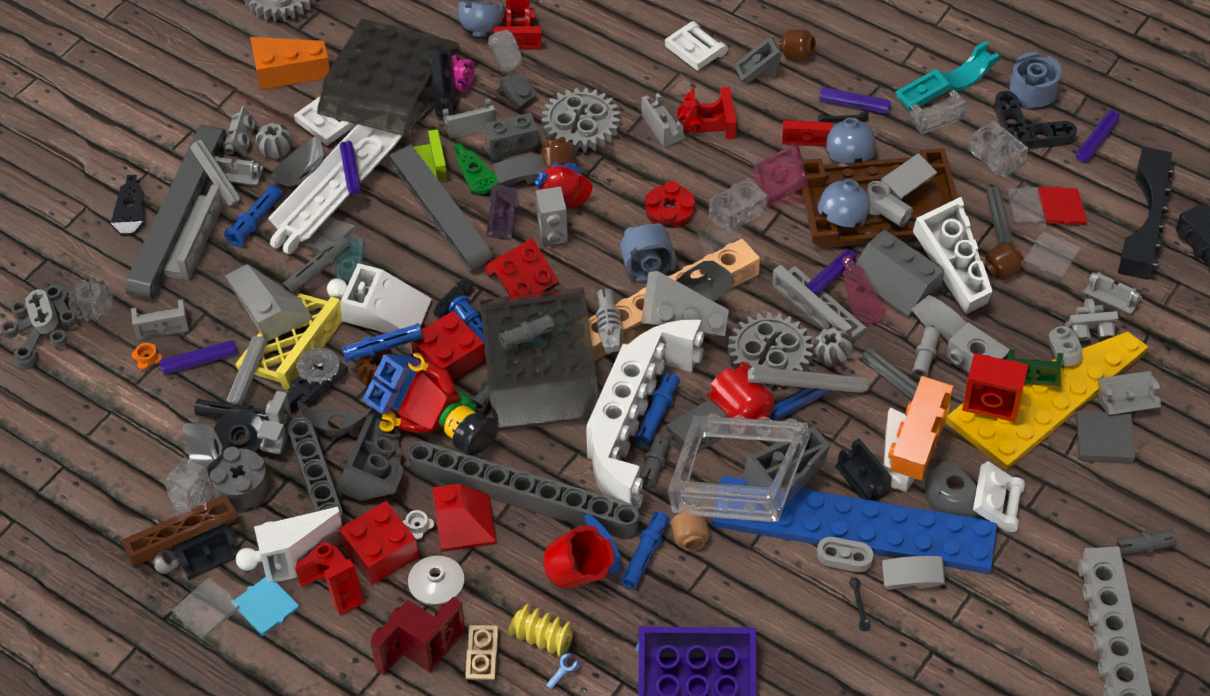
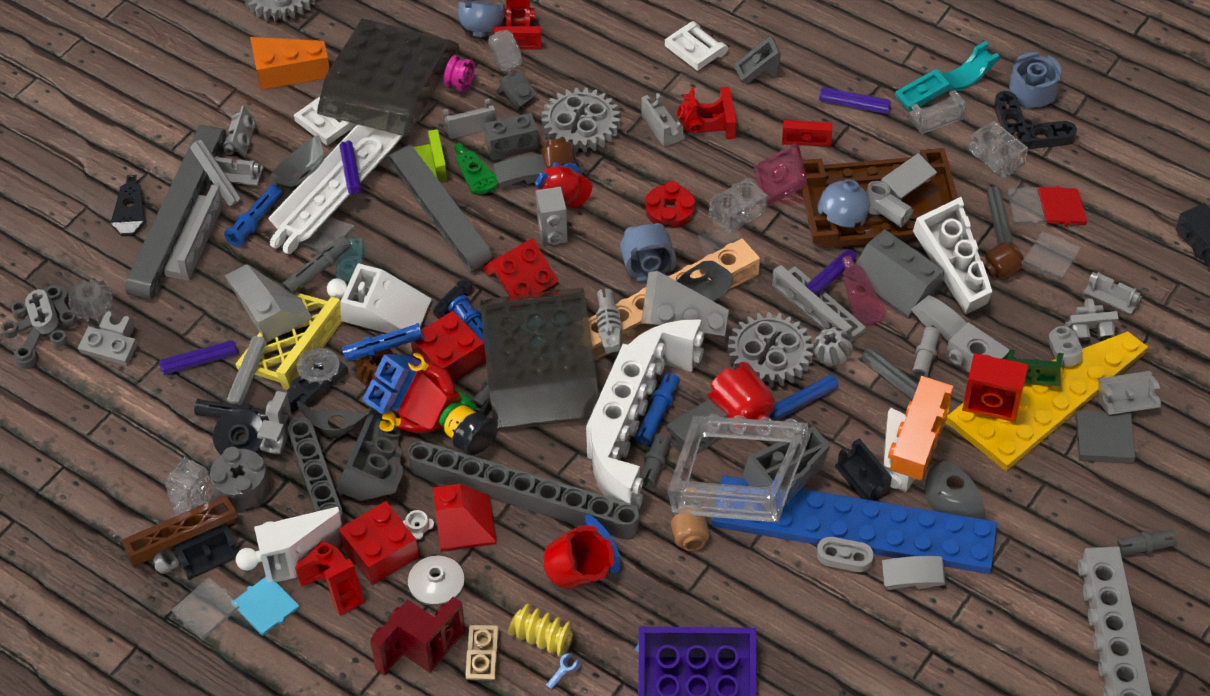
light grey hinge [131,299,189,340] -> none
orange plate [131,343,162,370] -> none
dark grey piece [183,423,223,479] -> none
light grey piece [256,122,292,159] -> none
black hinge [429,48,455,117] -> none
clear purple slope [486,185,519,238] -> none
dark grey pin [499,314,554,350] -> none
blue pin [620,511,670,589] -> none
light grey axle [748,367,869,393] -> none
reddish brown head [779,29,816,61] -> none
black hinge [818,112,869,122] -> none
sand blue cylinder [827,118,876,164] -> none
black hinge [849,577,870,632] -> none
white plate [973,461,1025,532] -> none
dark purple axle [1076,110,1120,163] -> none
black arch [1118,146,1175,280] -> none
none -> light grey plate [78,311,138,366]

